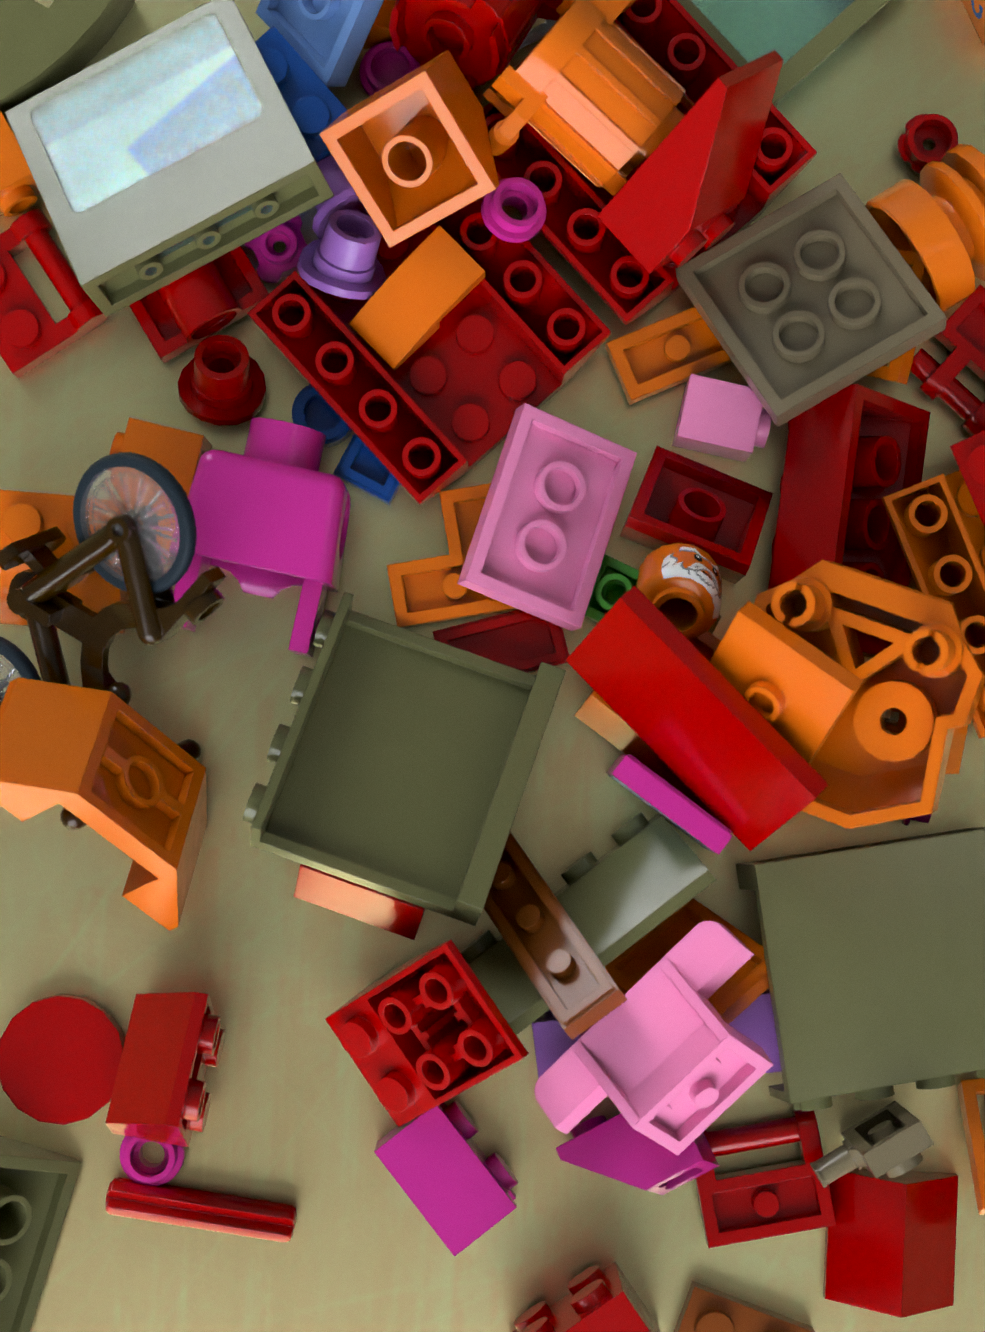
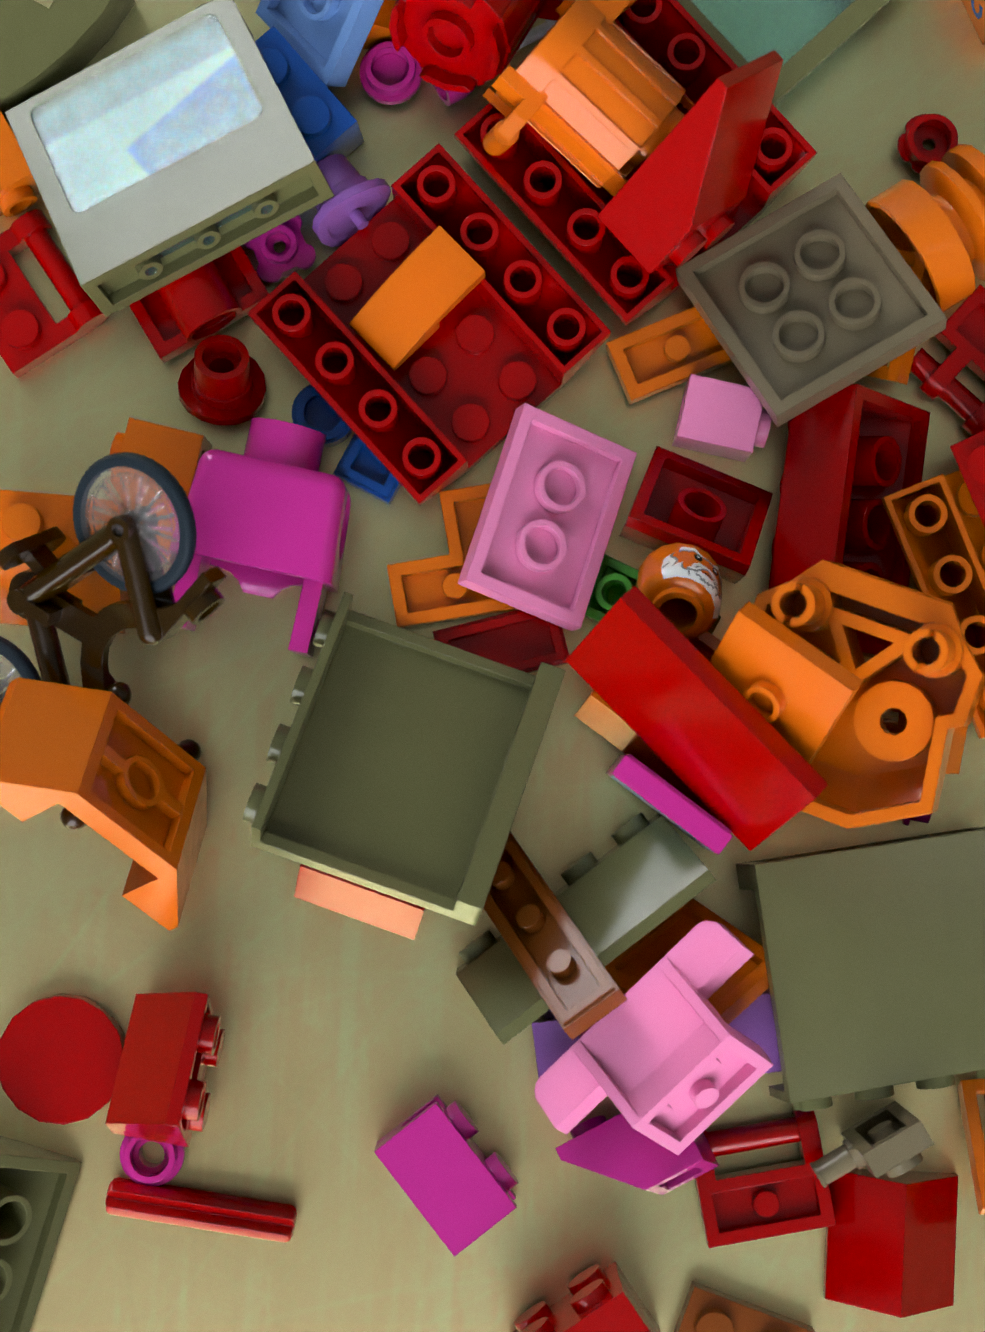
medium lavender piece [297,210,386,300] -> none
orange slope [319,50,499,248] -> none
red slope [325,939,529,1127] -> none
dark pink plate [481,177,547,243] -> none

